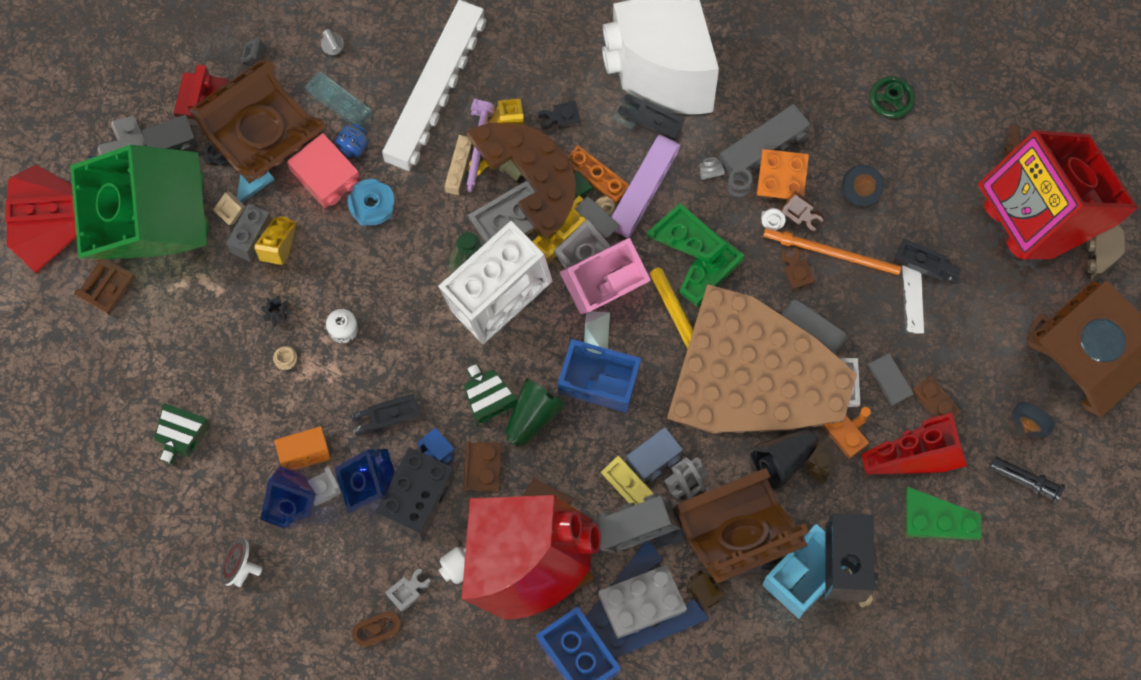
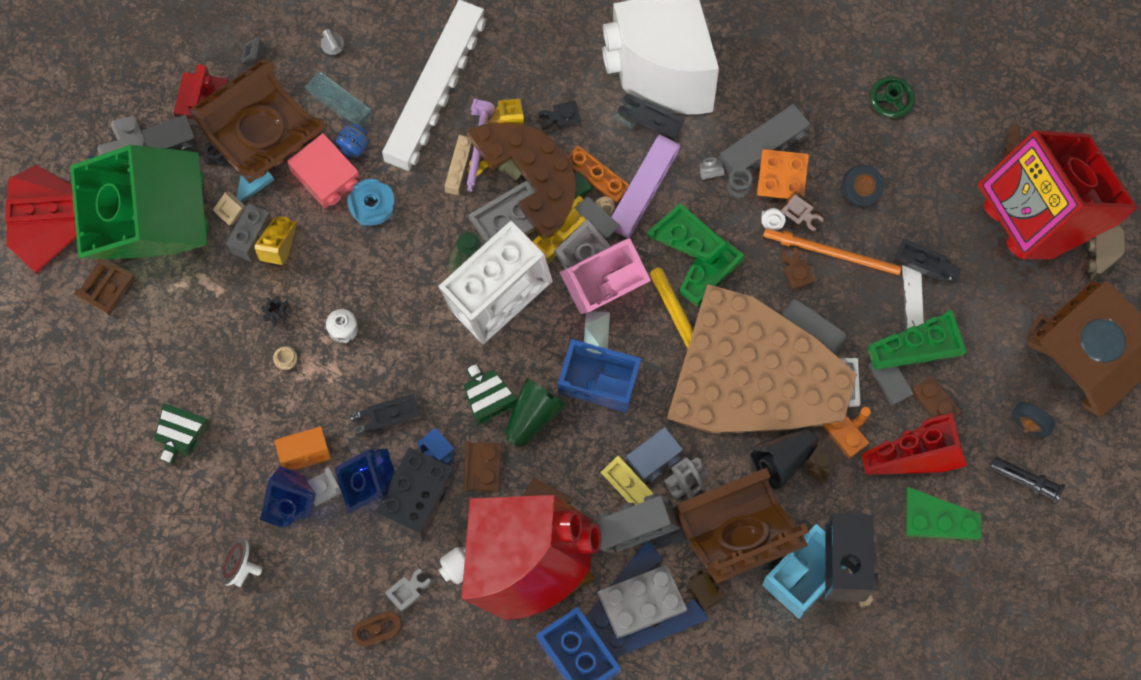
none -> green wing [868,310,966,370]

